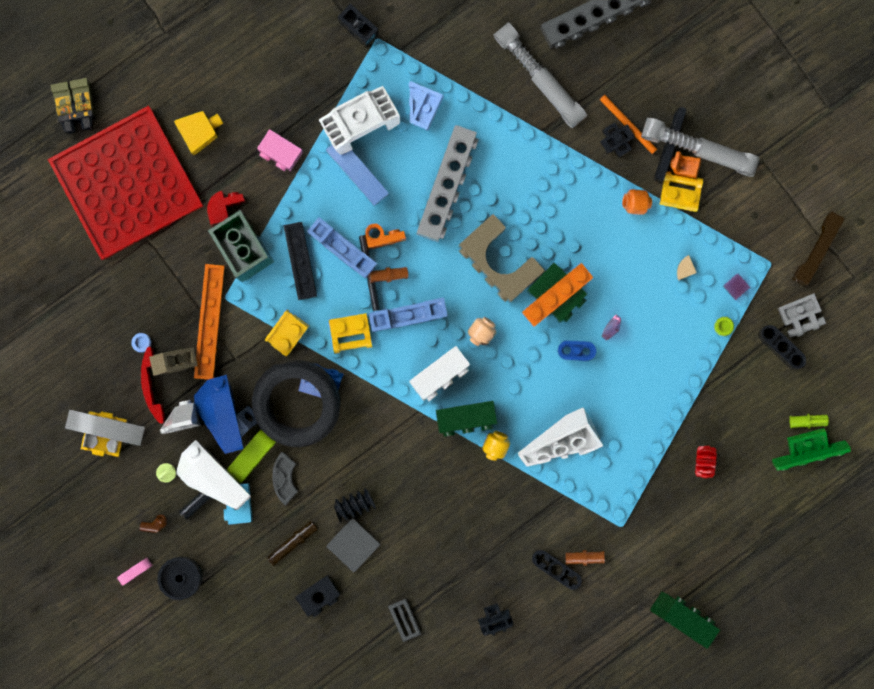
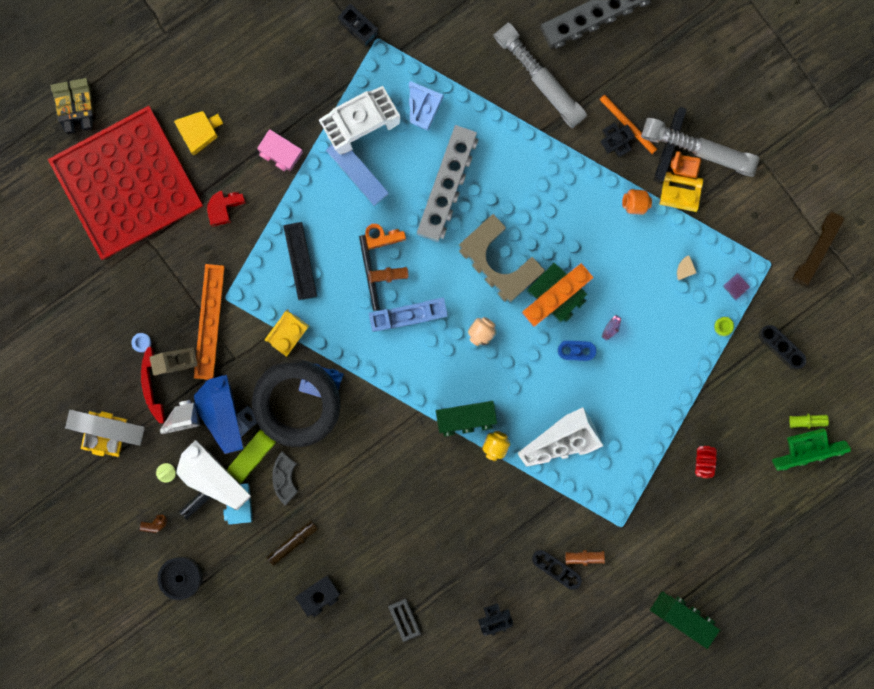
bright pink beam [117,557,153,586] -> none
dark green brick [208,210,274,282] -> none
medium blue slope [307,217,377,279] -> none
dark grey tile [326,518,381,572] -> none
yellow plate [329,313,372,354] -> none
black piece [334,488,376,523] -> none
white brick [409,346,470,401] -> none
light grey plate [778,294,826,338] -> none

